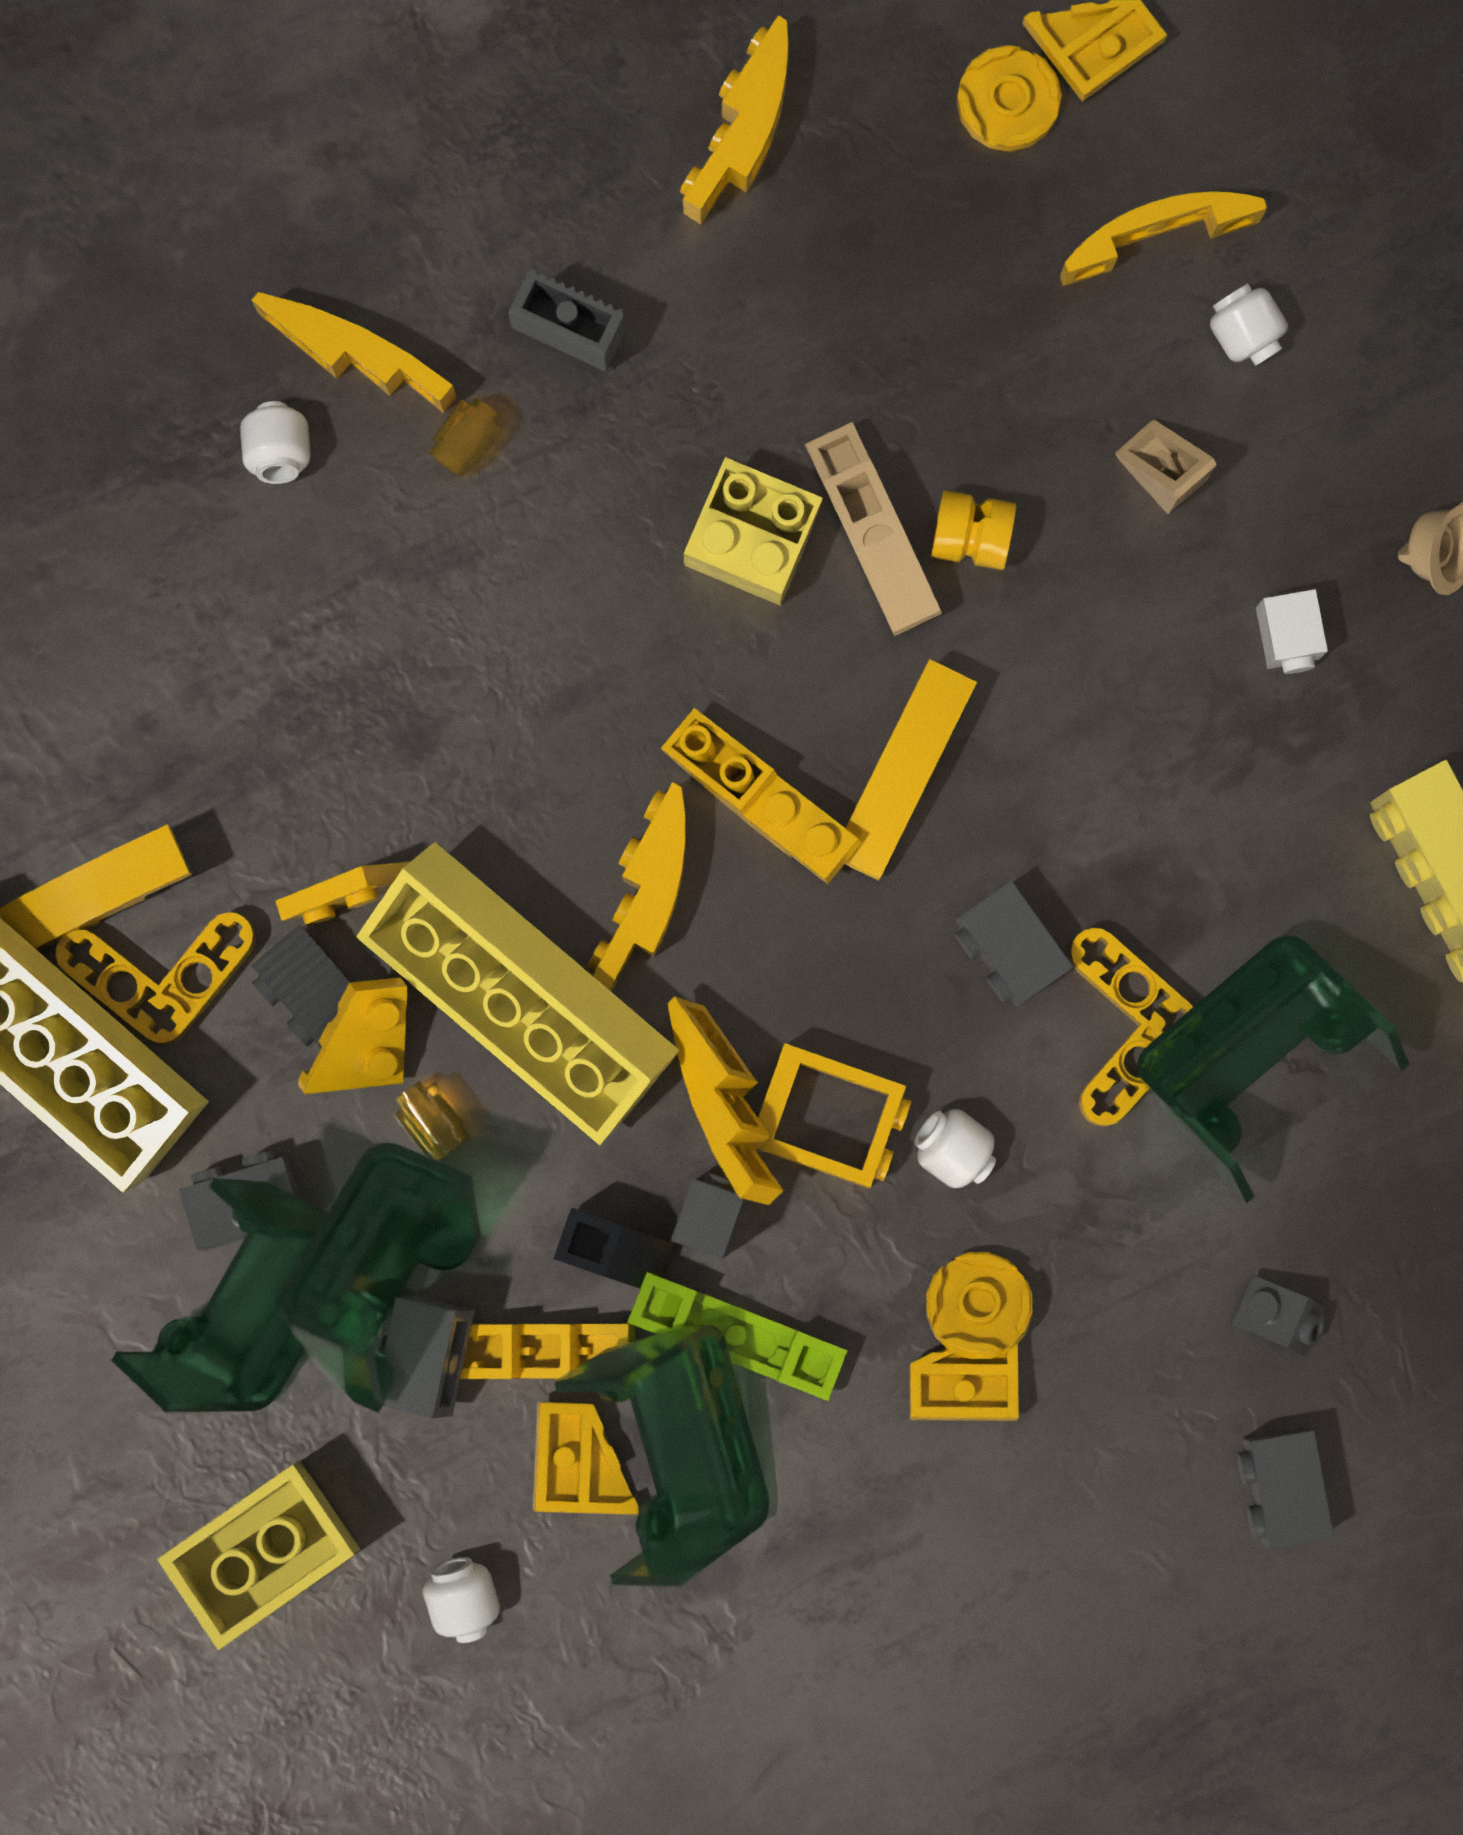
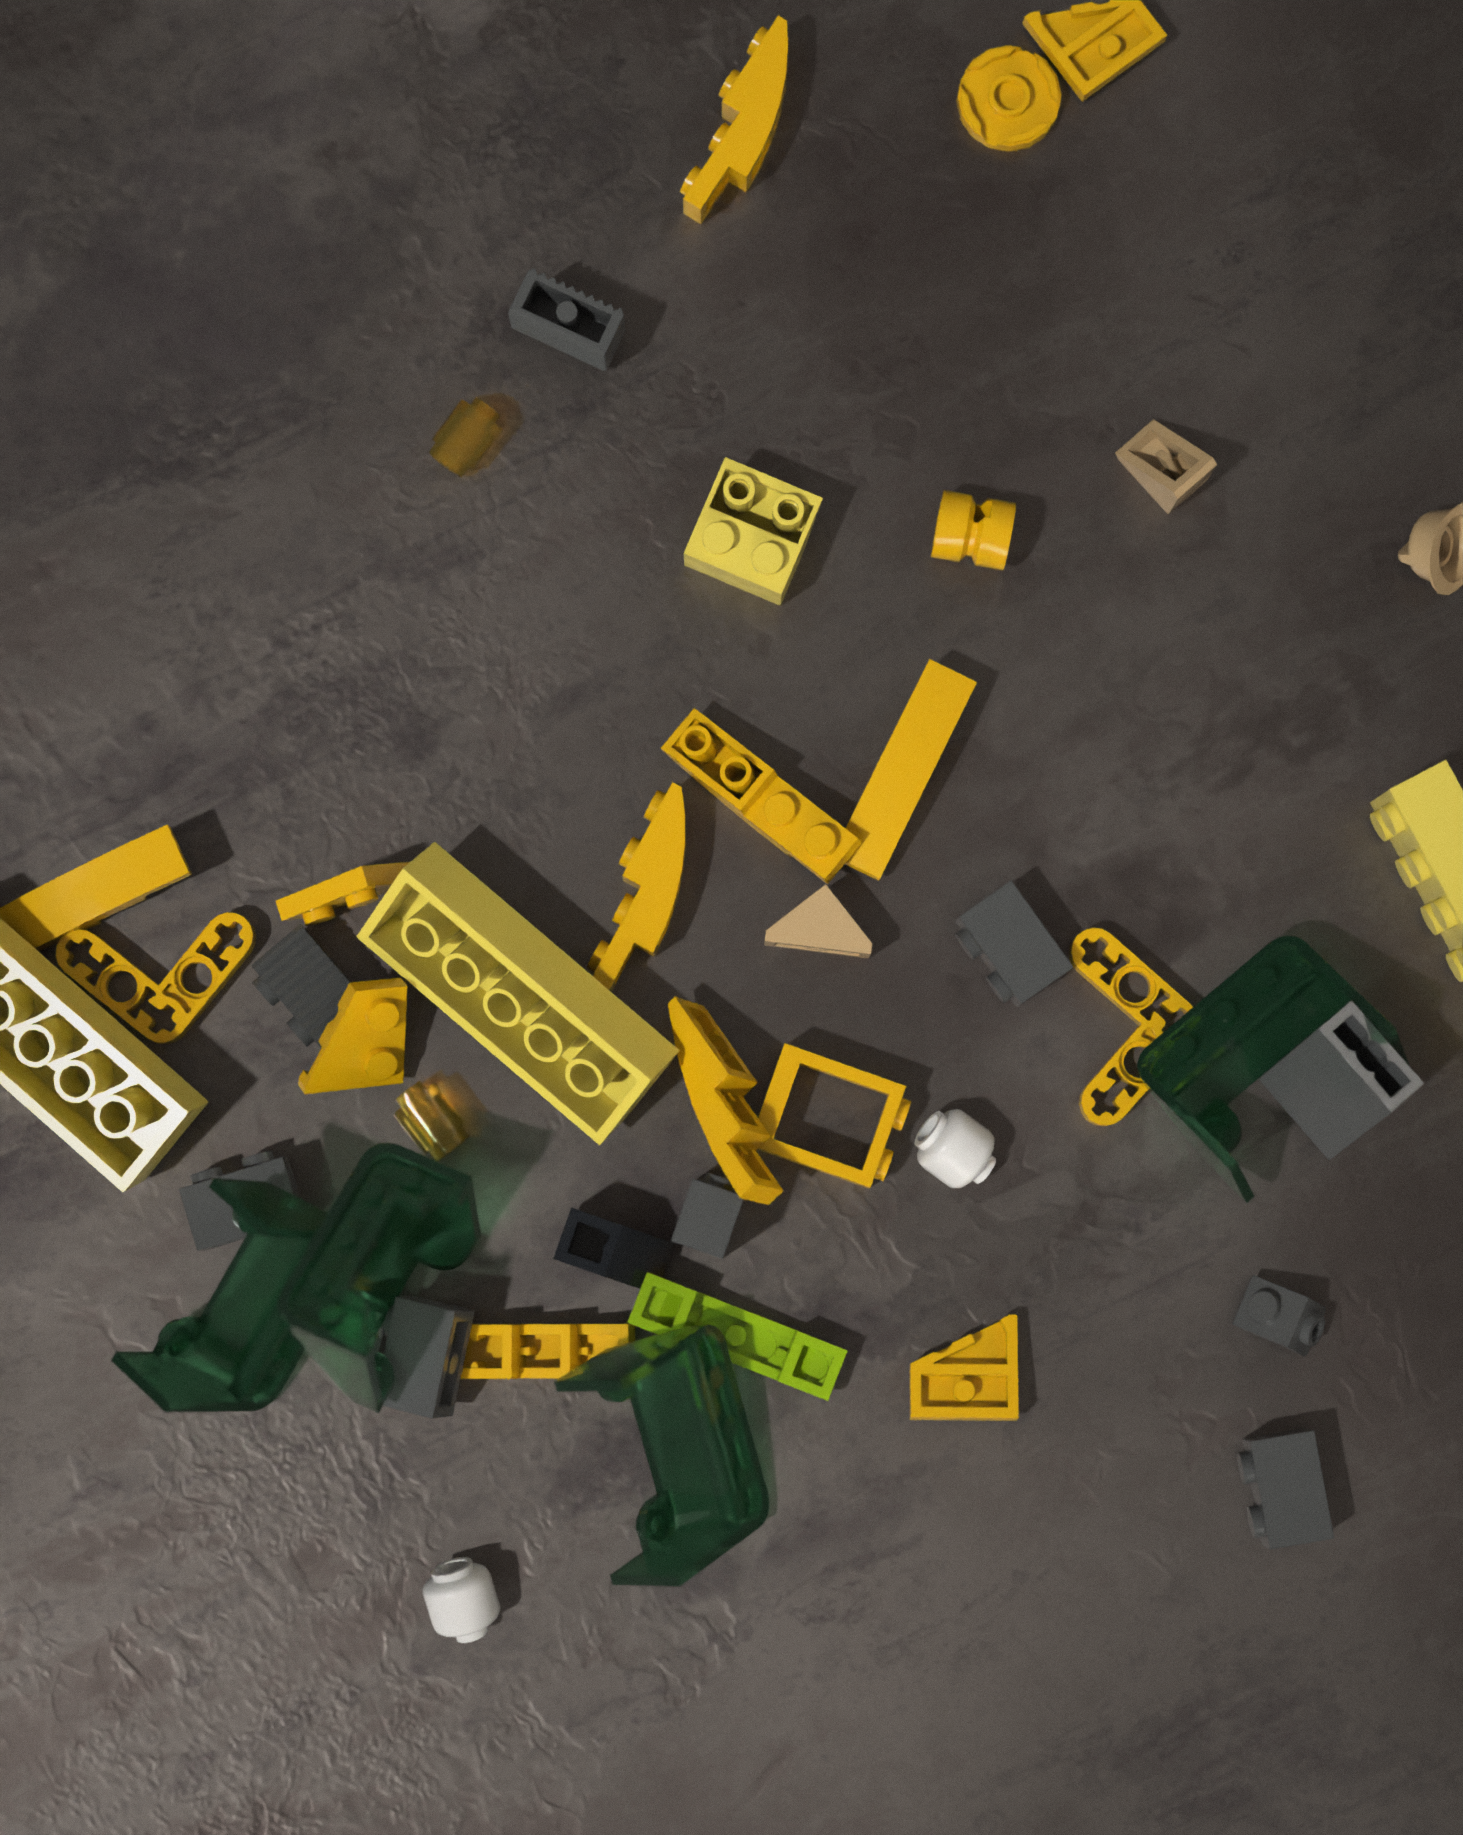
light yellow brick [157,1461,361,1650] -> none
white head [240,401,311,484] -> none
yellow slope [252,292,457,413] -> none
yellow wing [532,1401,638,1515] -> none
tan slope [805,422,942,636] -> none
yellow tile [926,1252,1033,1359] -> none
yellow slope [1060,192,1267,286] -> none
white head [1210,284,1288,366] -> none
white brick [1256,589,1328,674] -> none
none -> tan slope [764,884,872,958]
none -> dark grey brick [1259,1000,1424,1160]

